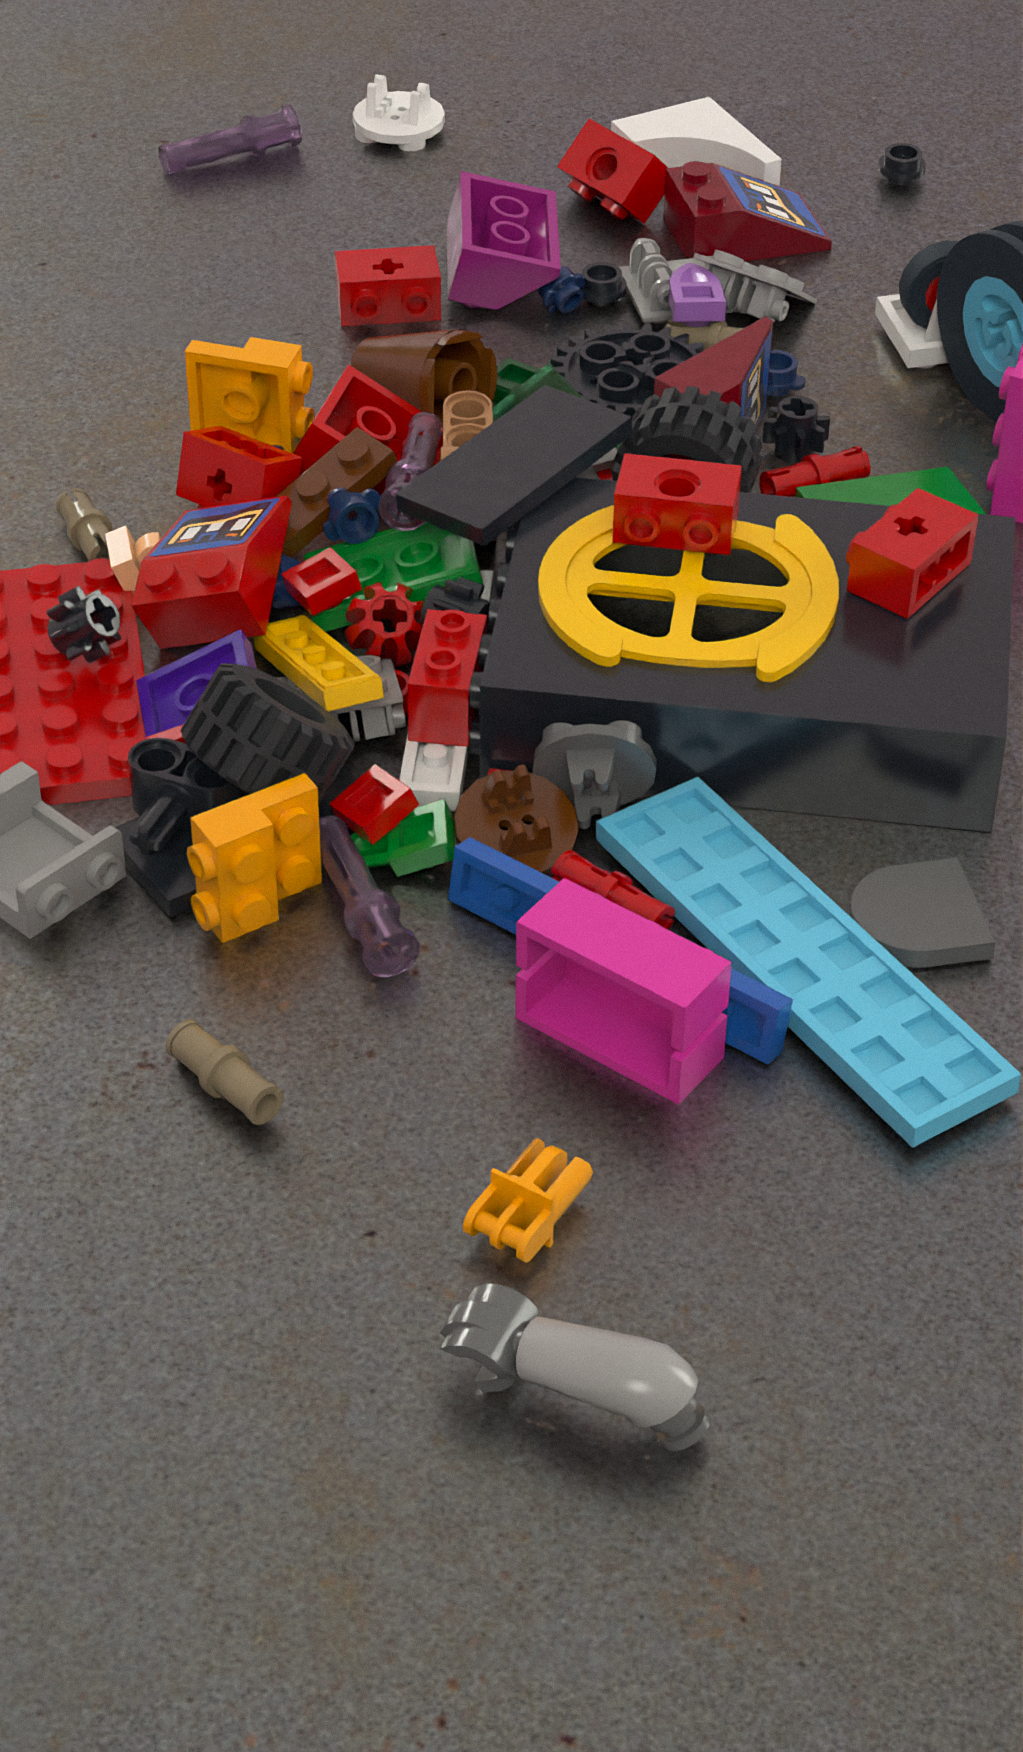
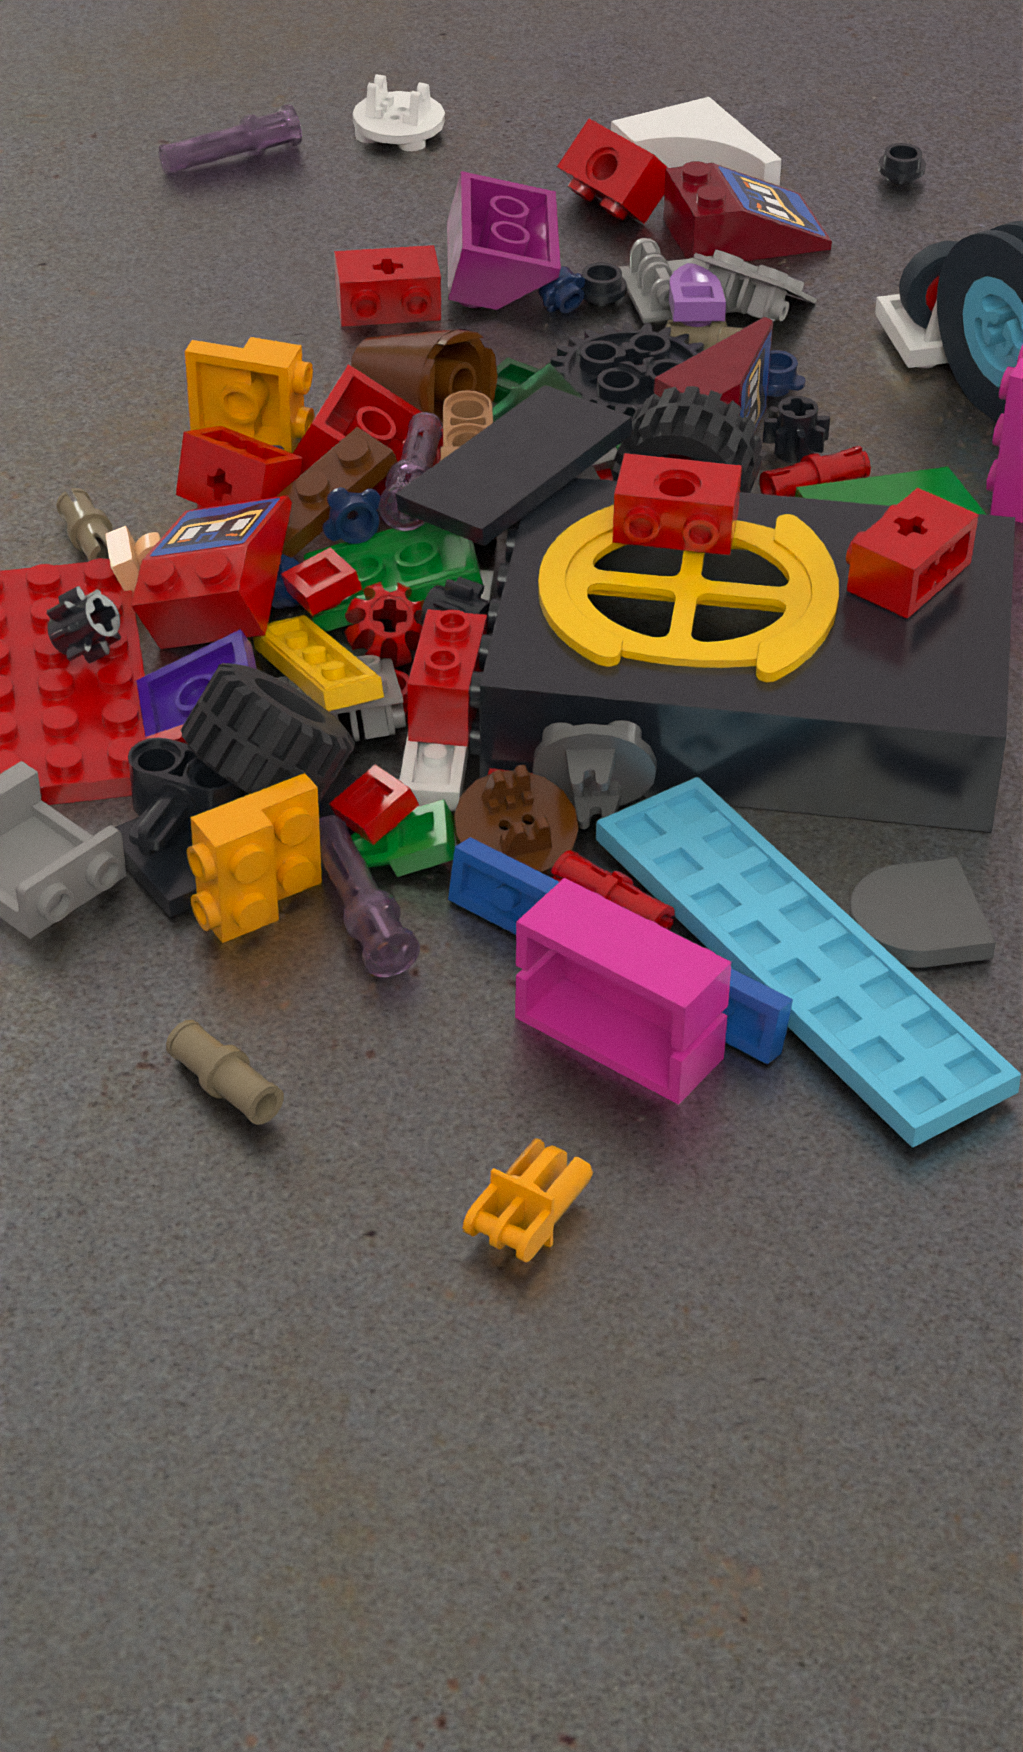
light grey piece [439,1284,710,1451] -> none

